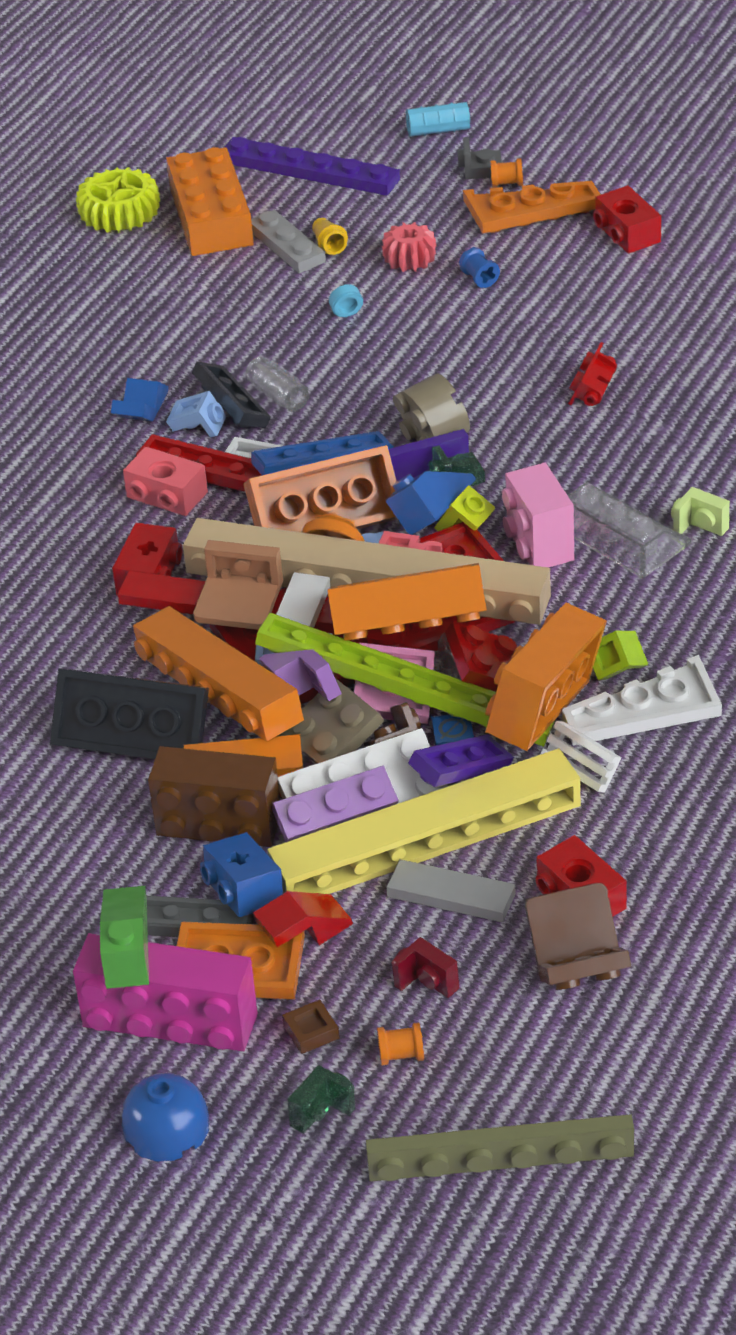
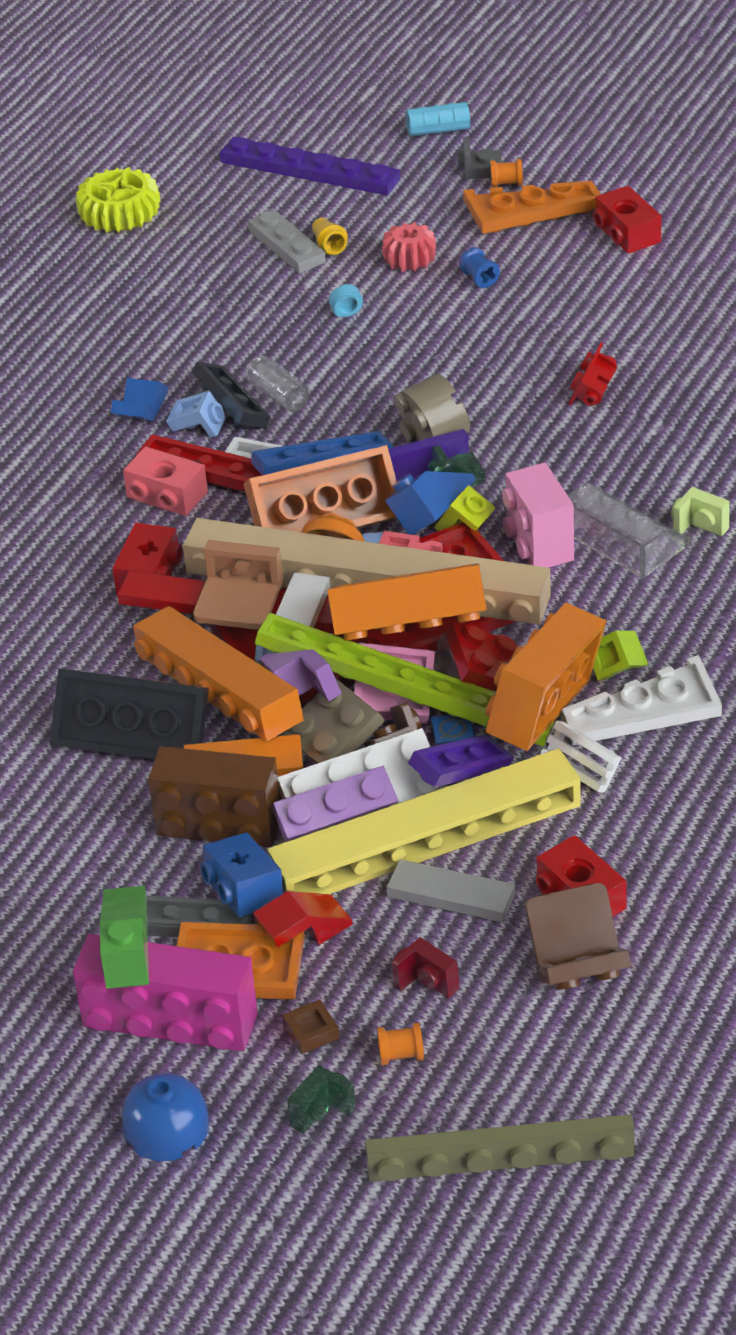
orange brick [166,147,254,256] -> none

